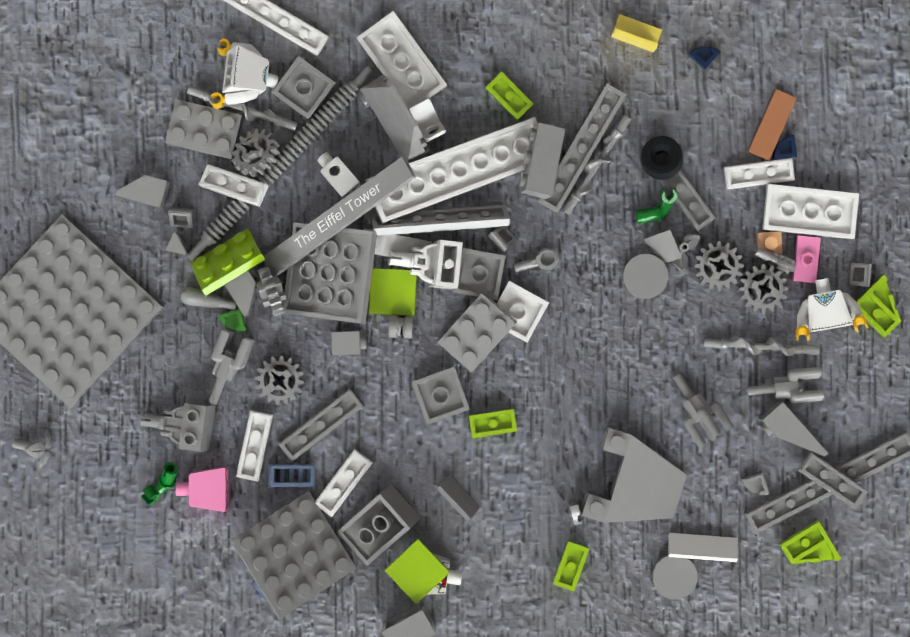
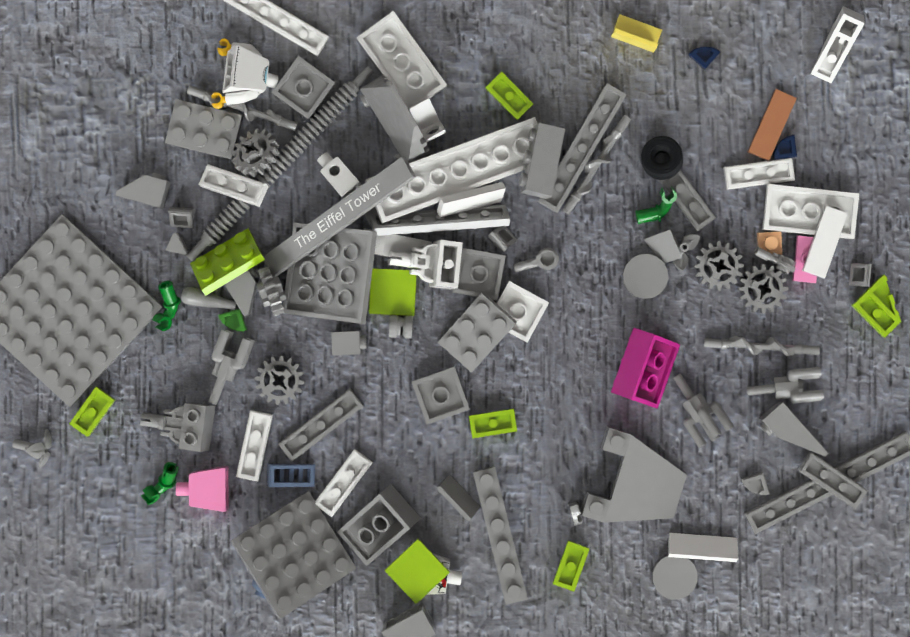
lime wing [778,520,841,564] -> none
white torso [796,278,869,341] -> none
none -> lime plate [69,386,116,437]
none -> green piece [152,281,181,331]
none -> white tile [437,182,506,218]
none -> light grey plate [473,466,528,605]
none -> dark pink slope [611,328,680,409]
none -> white tile [802,206,848,278]
none -> white slope [811,6,865,83]

